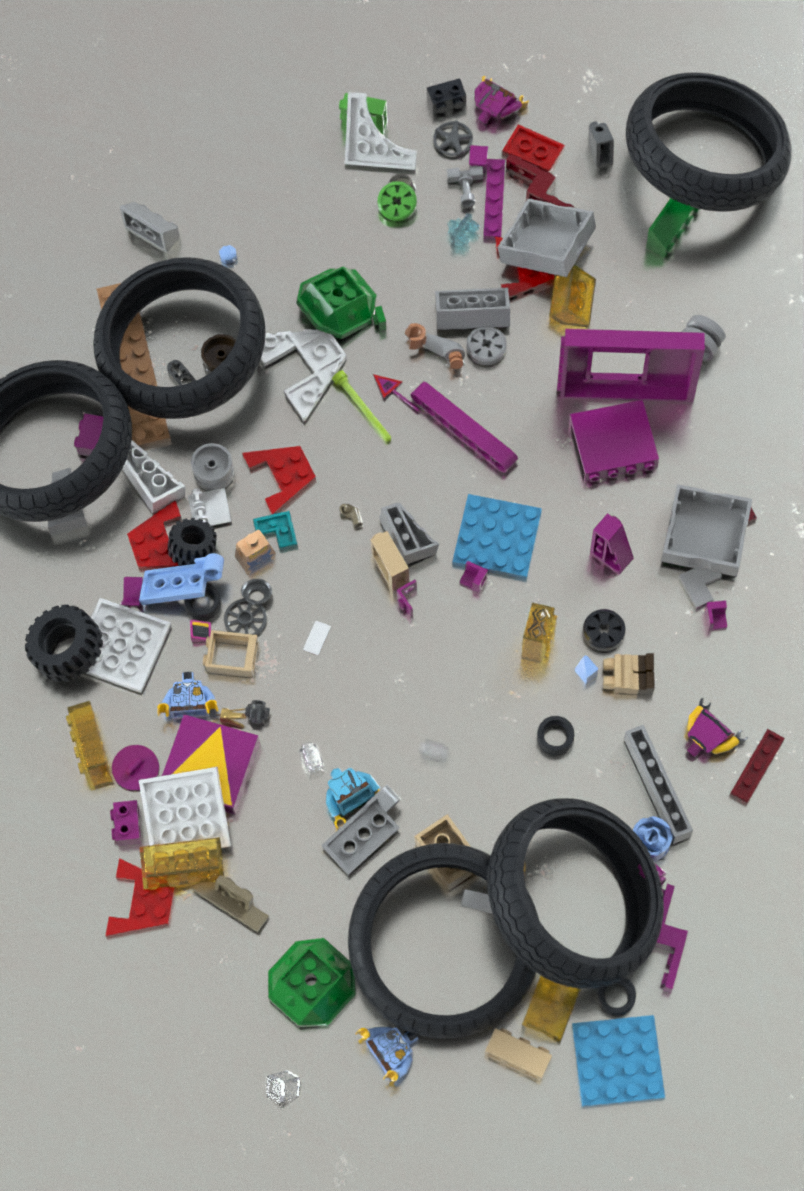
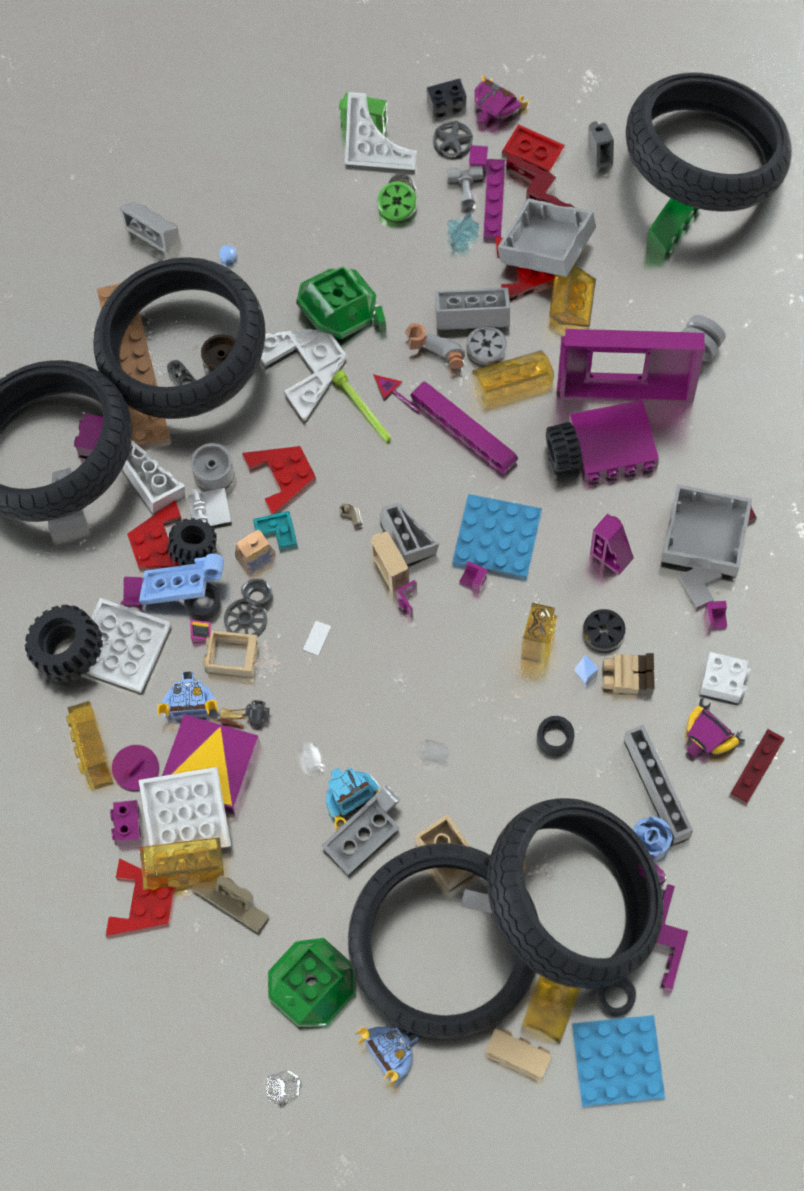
none -> clear yellow slope [472,350,554,404]
none -> black tyre [546,422,582,473]
none -> white brick [700,652,751,703]

